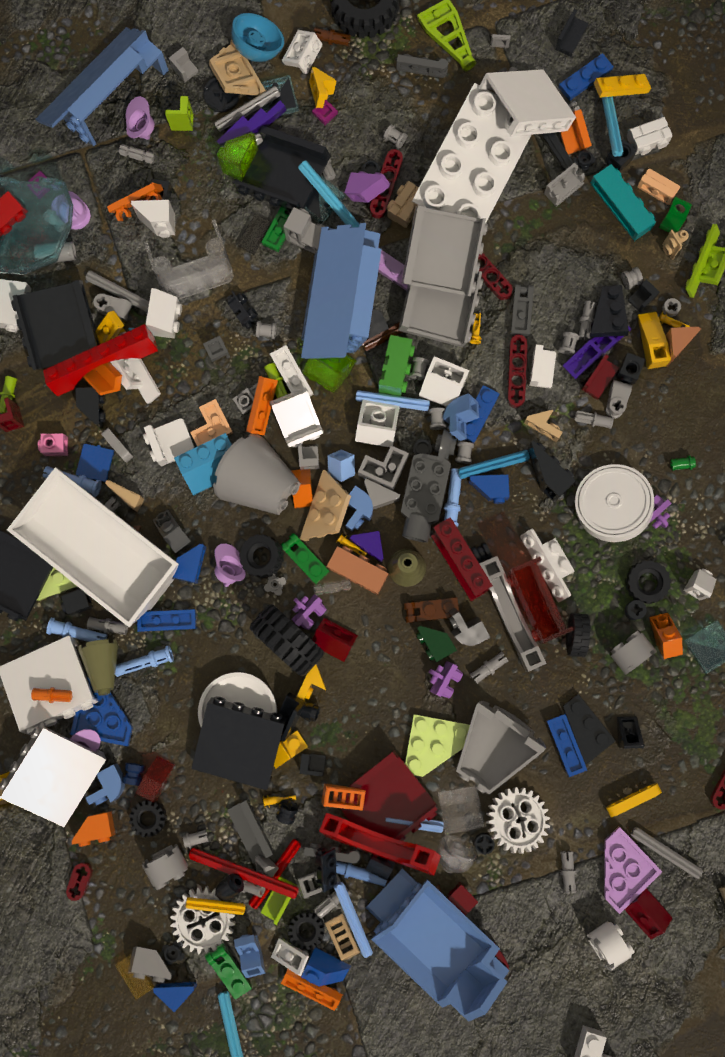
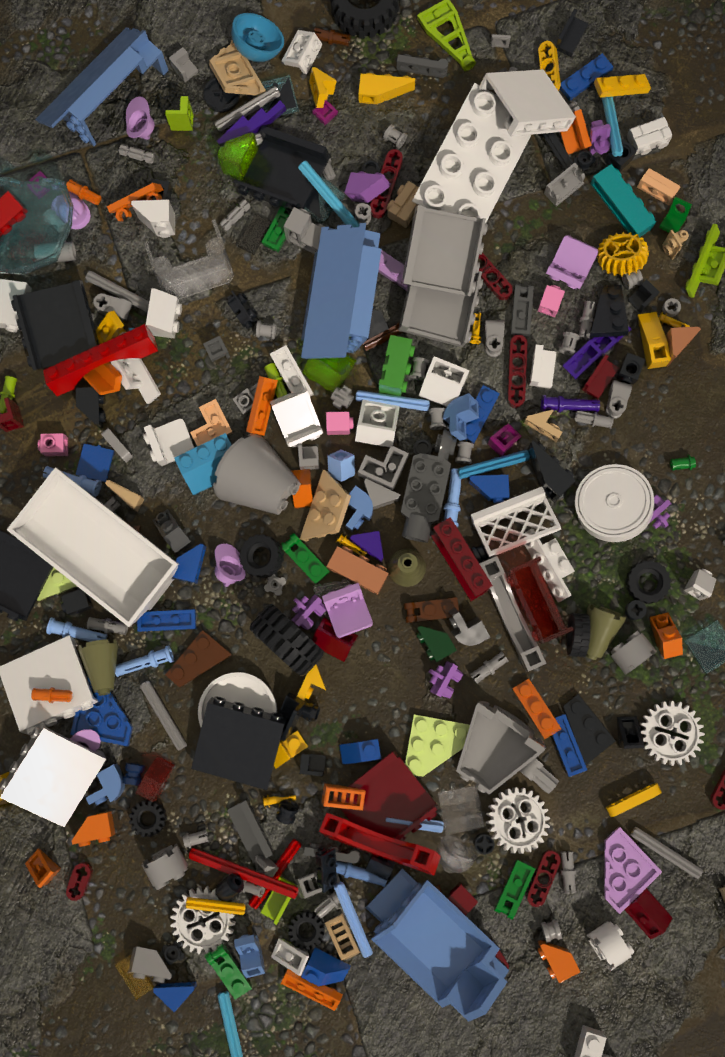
none -> orange slope [25,849,61,888]
none -> orange axle [65,179,101,205]
none -> light grey axle [140,681,187,751]
none -> reddish brown wing [165,630,232,688]
none -> light grey axle [220,199,251,231]
none -> lavender bracket [322,583,373,638]
none -> bright pink brick [326,412,354,435]
none -> light grey gear [331,385,354,410]
none -> blue slope [340,738,381,764]
none -> light grey bush [355,203,371,225]
none -> yellow slope [358,73,415,104]
none -> white fence [471,487,561,558]
none -> light grey piece [485,320,505,357]
none -> magenta slope [488,423,522,457]
none -> green plate [494,859,536,920]
none -> orange plate [512,679,561,740]
none -> light grey piece [520,758,559,794]
none -> dark red beam [526,850,561,907]
none -> bright pink brick [537,285,565,317]
none -> orange slope [537,940,580,983]
none -> yellow beam [538,41,561,90]
none -> dark purple pin [541,395,600,413]
none -> light grey wheel [541,919,562,943]
none -> lavender bracket [546,235,598,289]
none -> olive cone [586,604,626,660]
none -> medium lavender hips [588,120,611,155]
none -> yellow gear [597,231,649,276]
none -> white gear [640,701,705,766]

